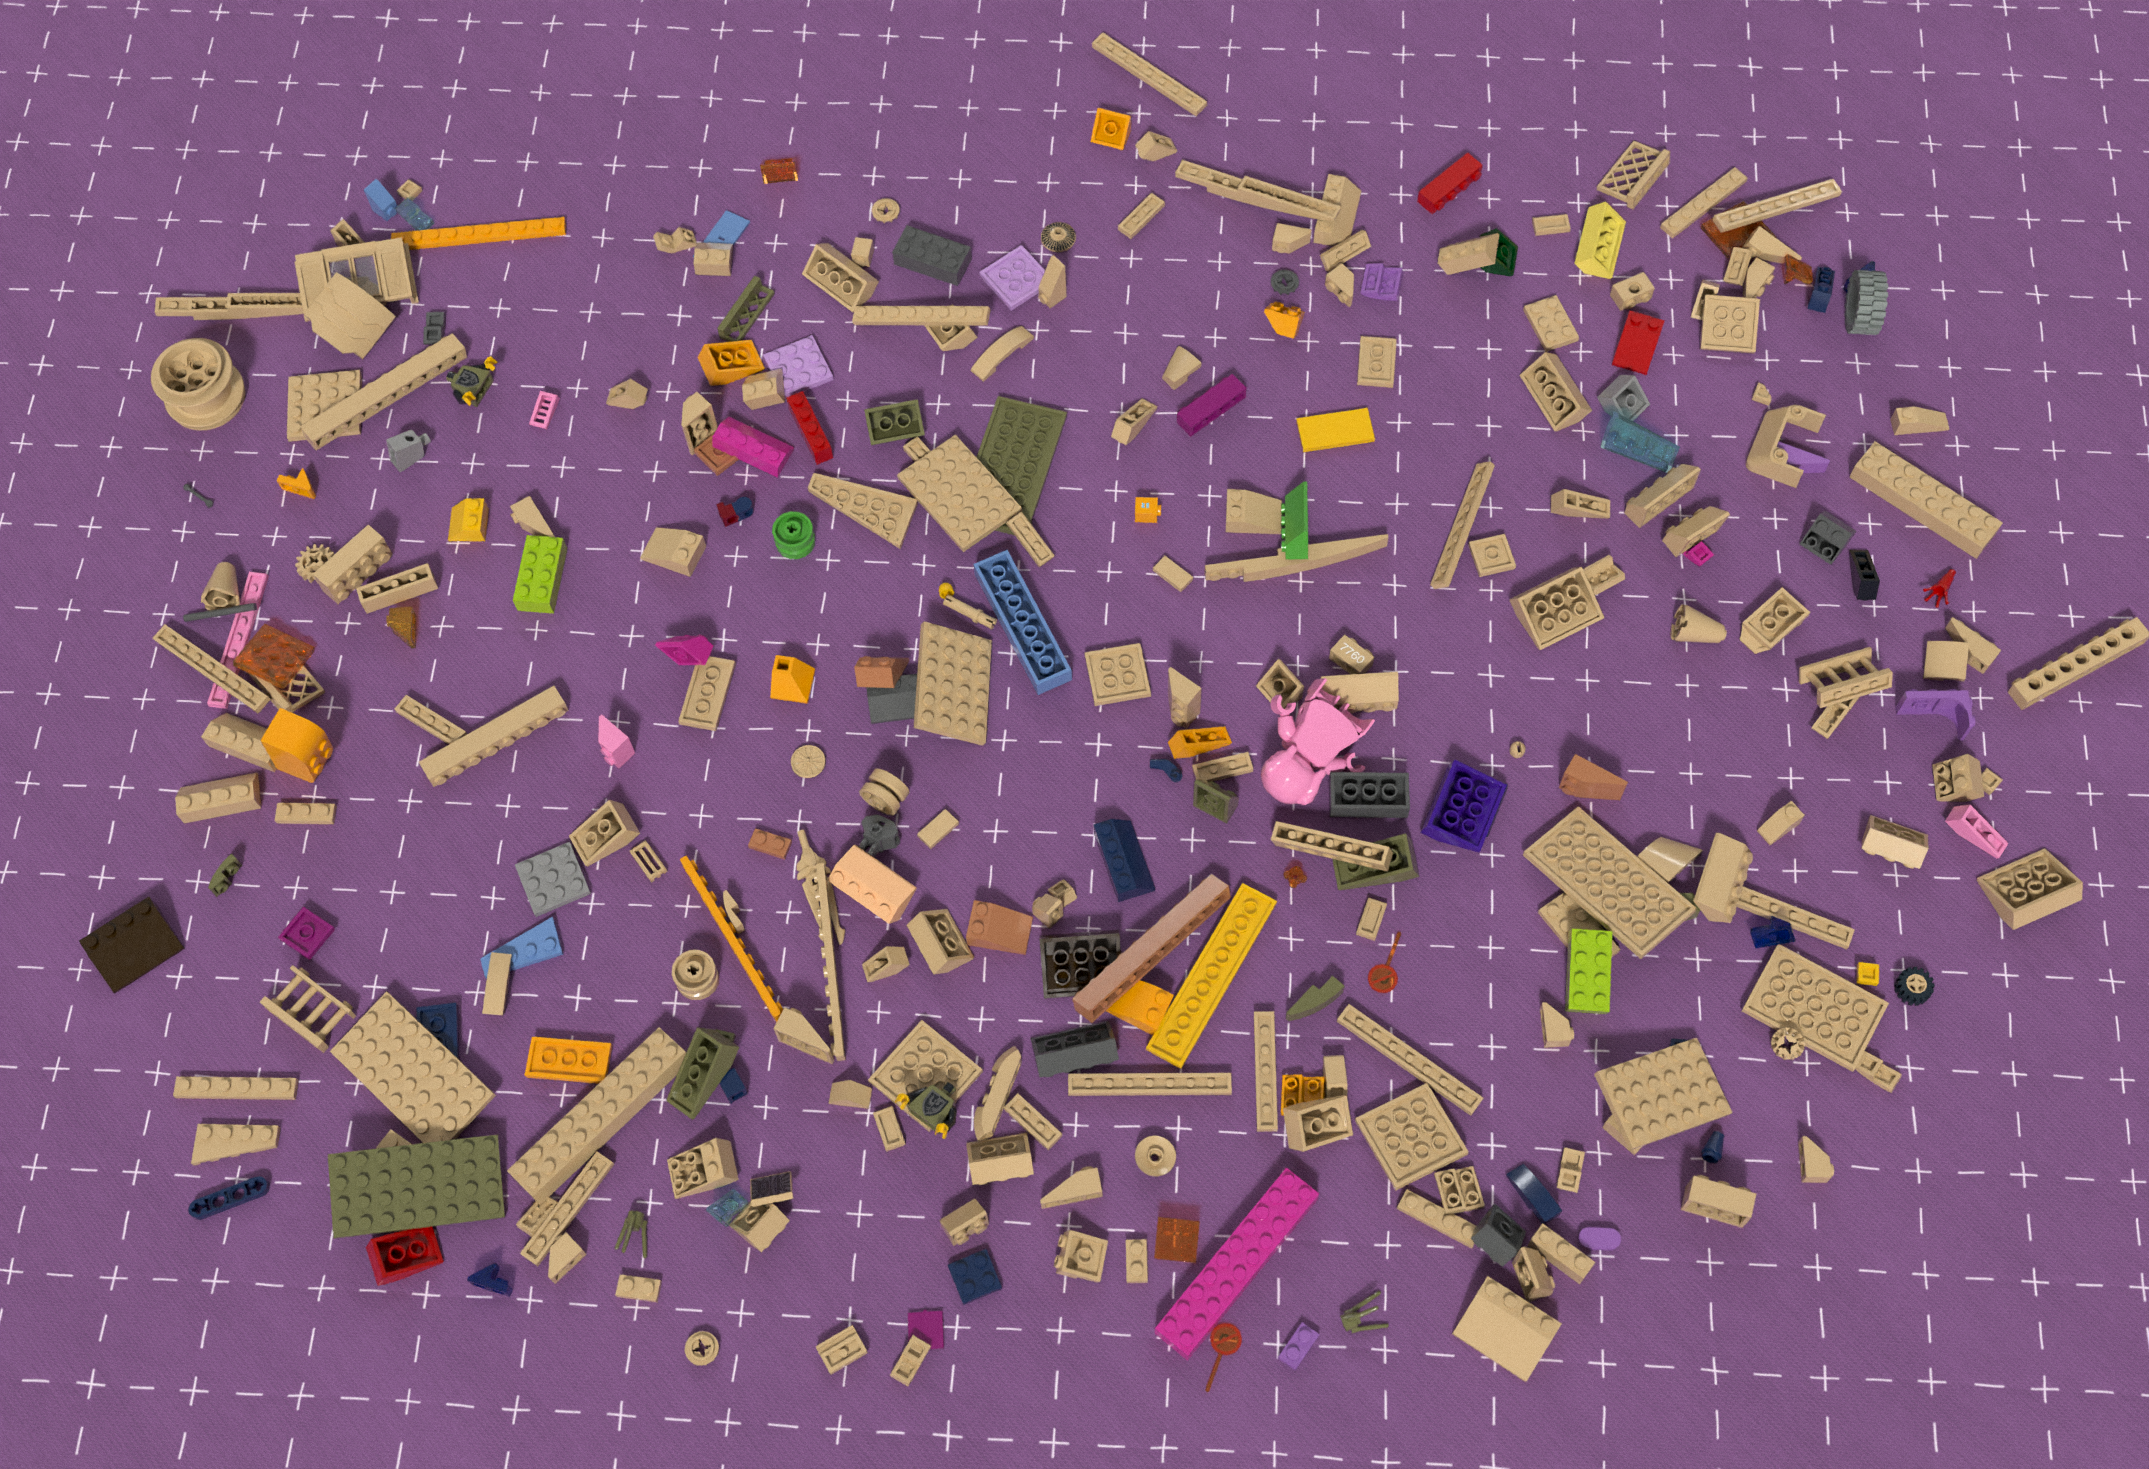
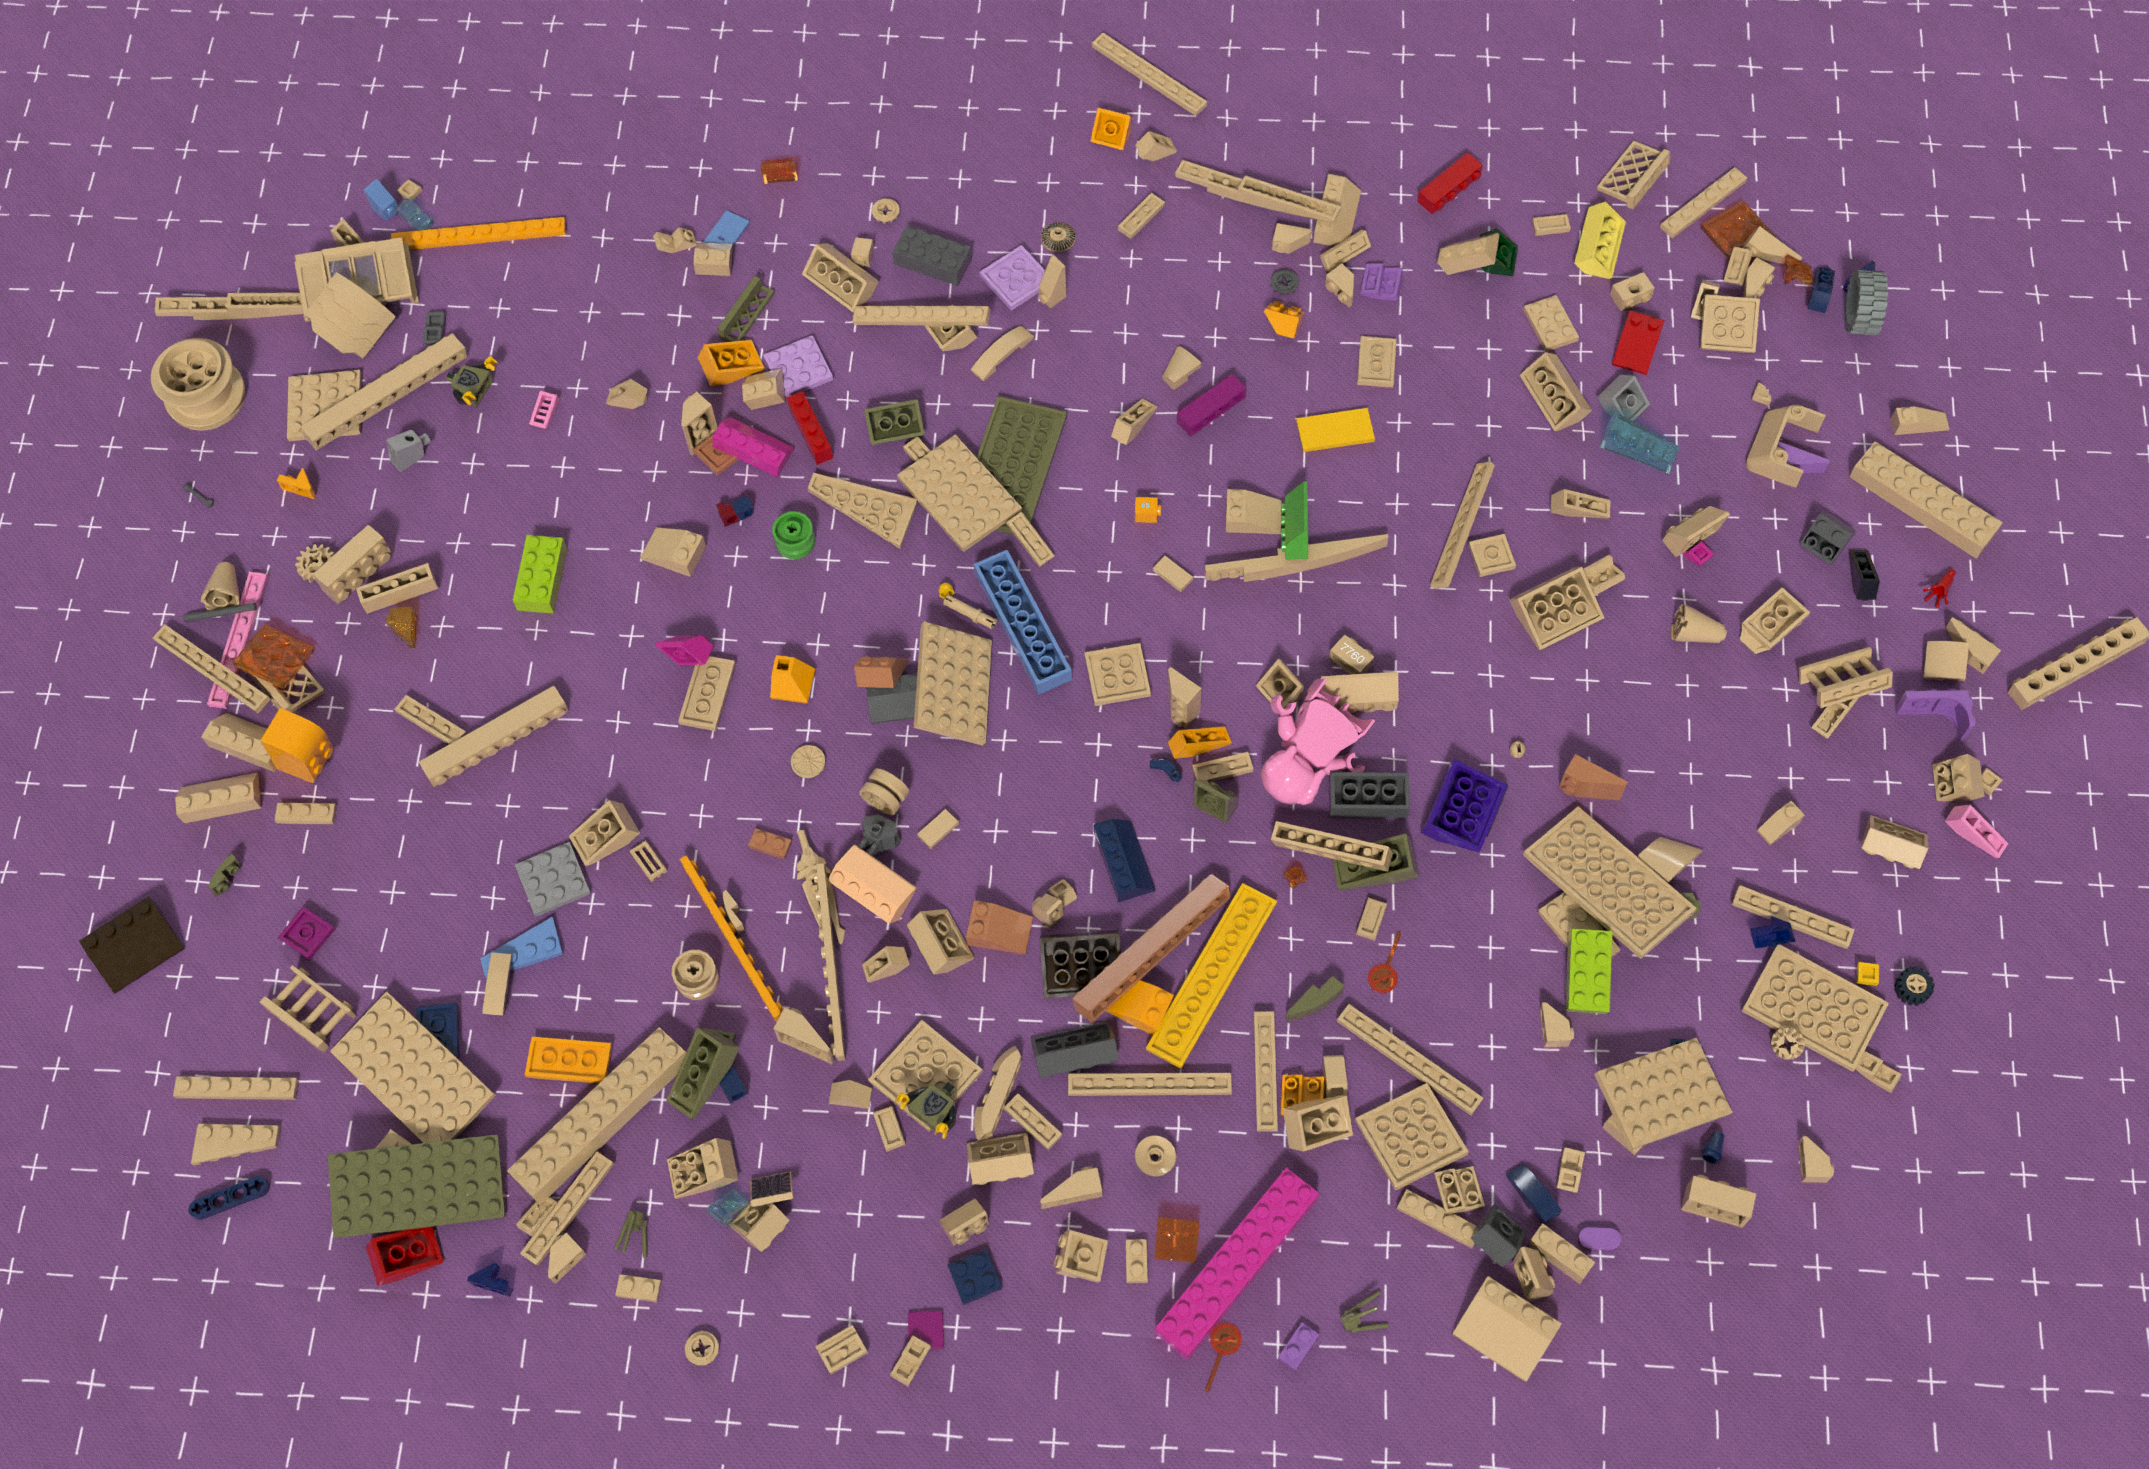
yellow slope [448,498,489,541] -> none
tan slope [510,496,555,537] -> none
bright pink slope [598,714,635,769] -> none
tan slope [1624,464,1701,528] -> none
tan slope [1694,833,1753,923] -> none
tan plate [1712,179,1842,233] -> none
tan slope [1977,848,2083,930] -> none

